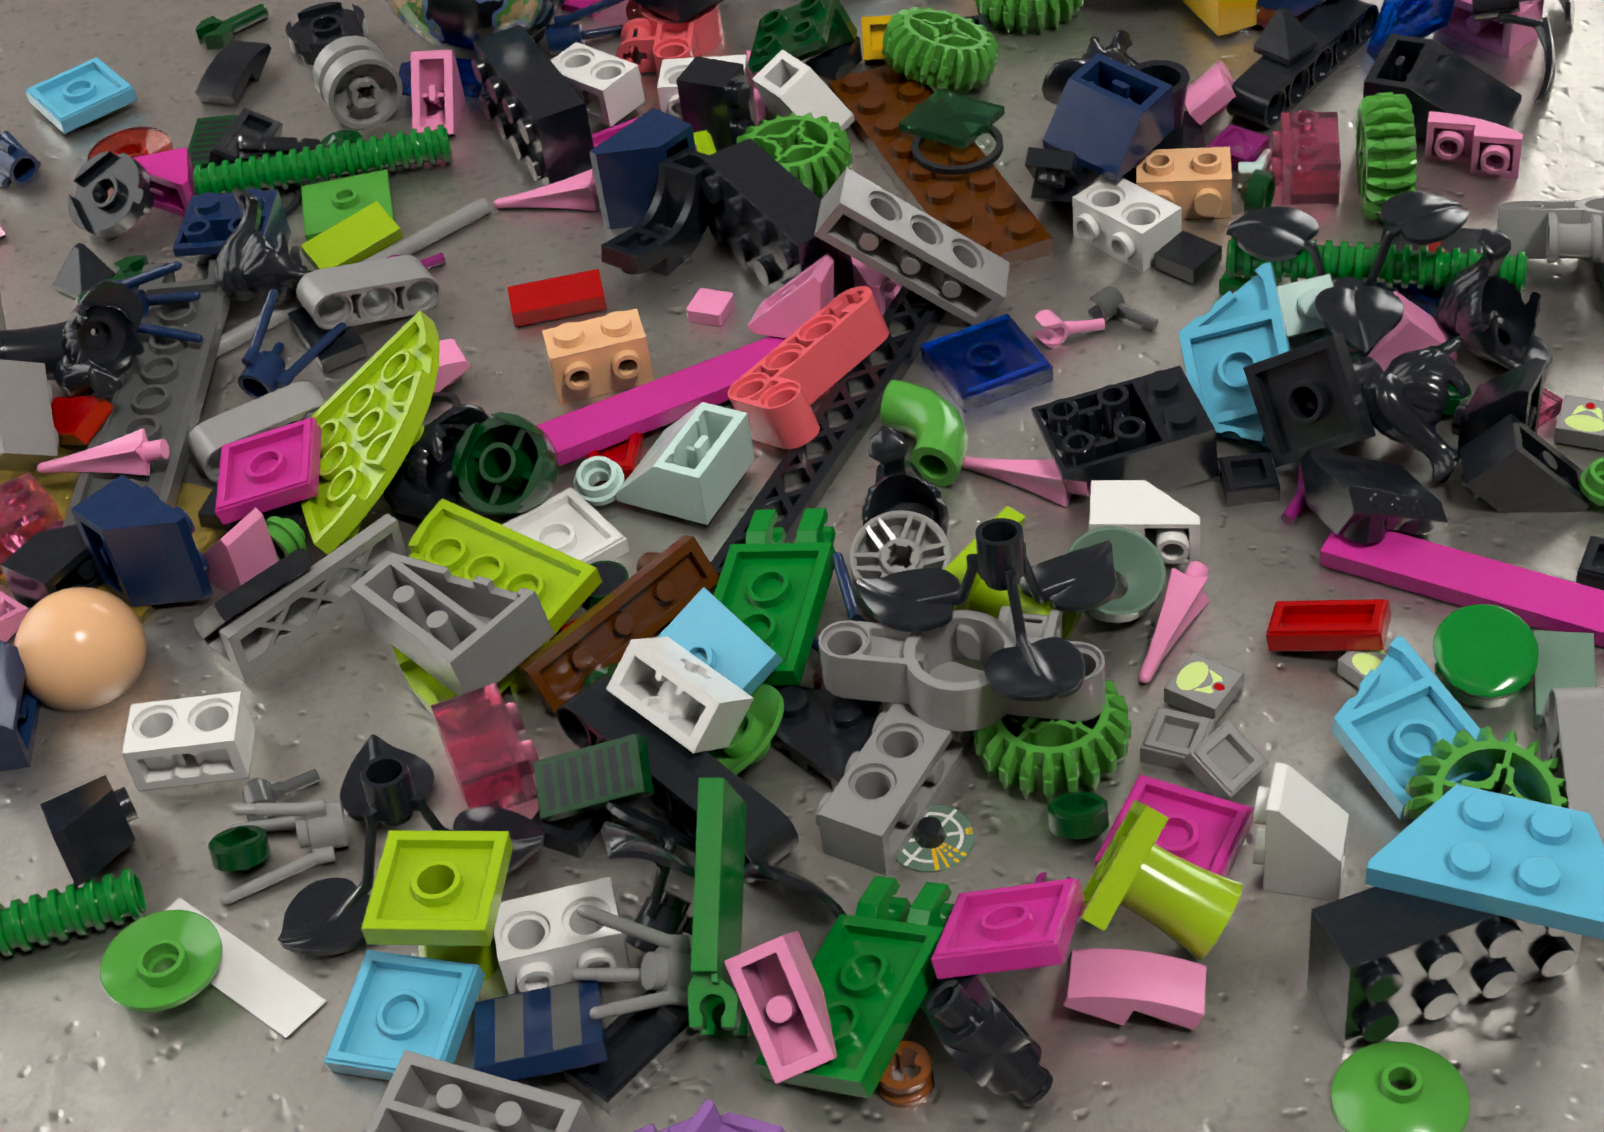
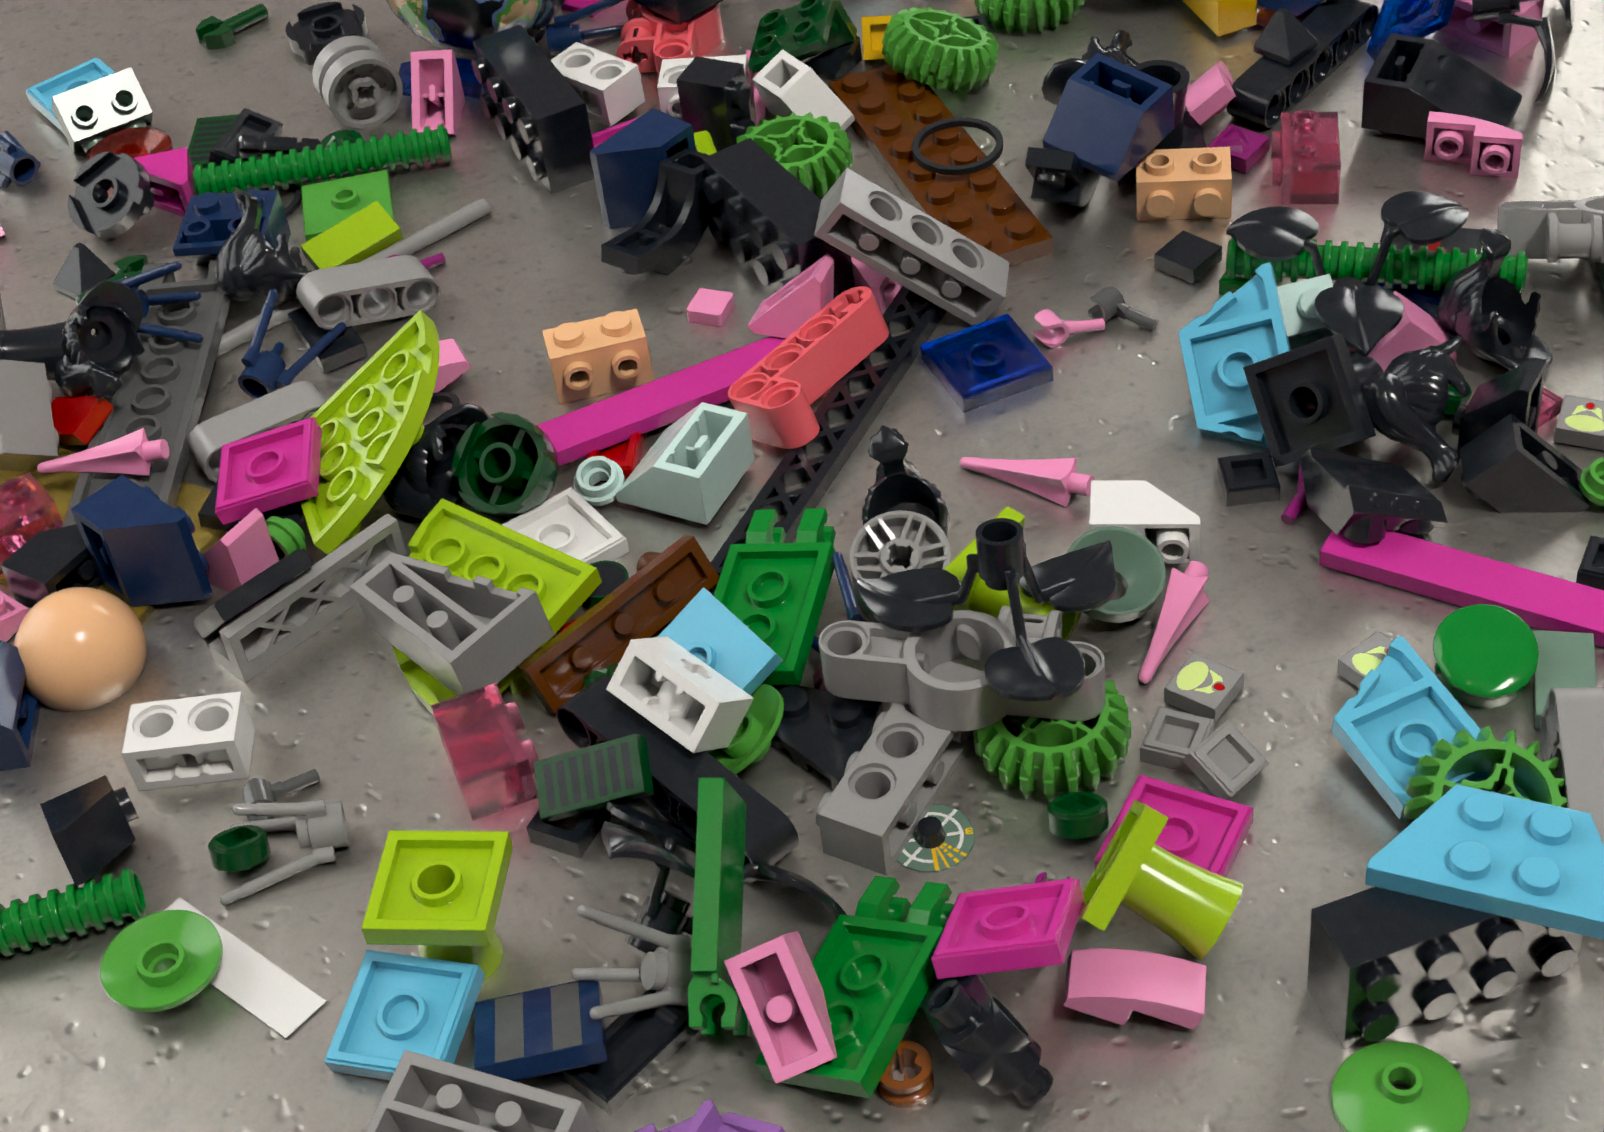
black slope [195,40,272,106] -> none
black plant [278,734,546,956] -> none
bright pink piece [494,169,598,211] -> none
white brick [494,877,631,995] -> none
red tile [507,269,607,327] -> none
bright green cylinder [880,379,969,487] -> none
clear green piece [898,89,1005,149] -> none
black slope [1031,365,1219,491] -> none
white brick [1072,177,1182,272] -> none
light aqua hand [1238,149,1273,190] -> none
dark green tile [1240,169,1276,214] -> none
white slope [1253,762,1349,901] -> none
red tile [1266,599,1391,651] -> none
bright green gear [1355,92,1417,222] -> none
none -> brick [52,67,153,154]

